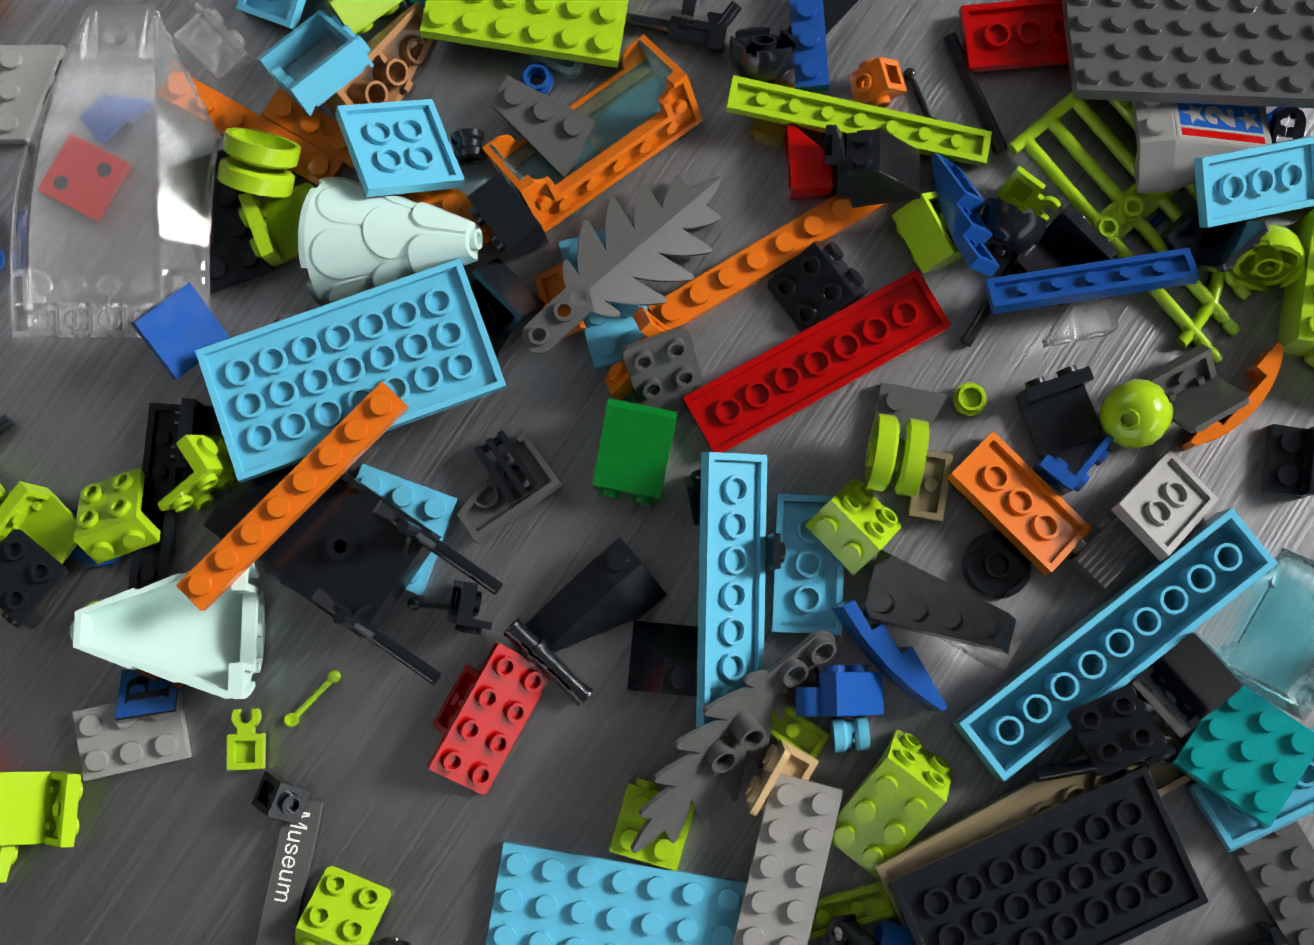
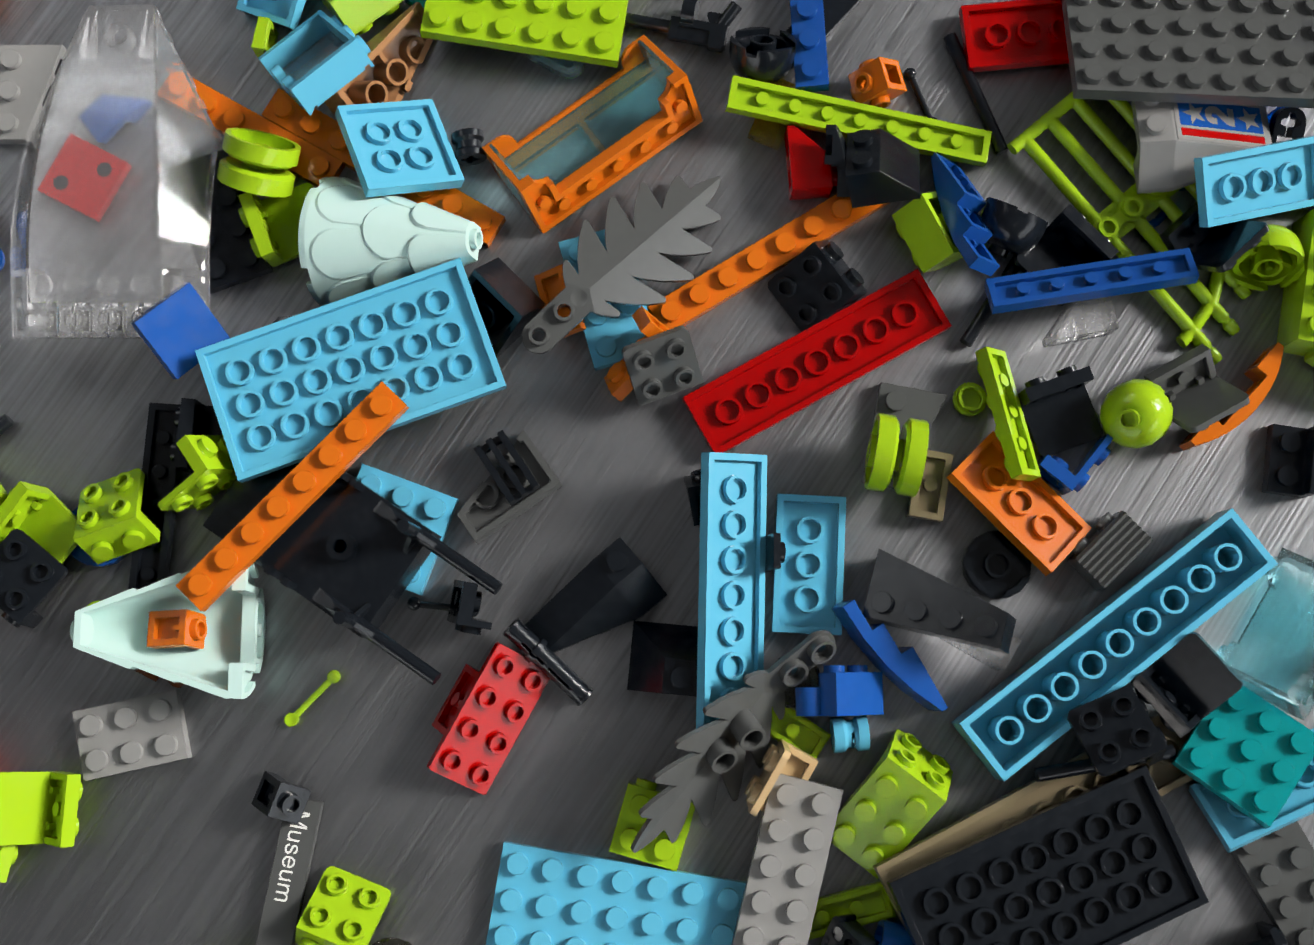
blue piece [115,669,194,721] -> none
clear bracket [174,1,250,85] -> none
lime plate [227,708,266,770] -> none
black slope [467,172,549,258] -> none
dark grey wing [492,75,596,179] -> none
blue plate [520,64,553,95] -> none
green slope [592,398,677,506] -> none
lime bracket [805,478,901,575] -> none
lime plate [996,166,1061,222] -> none
light grey plate [1111,449,1219,562] -> none
none -> orange bracket [146,609,207,649]
none -> lime tile [251,16,279,57]
none -> lime plate [975,346,1042,482]

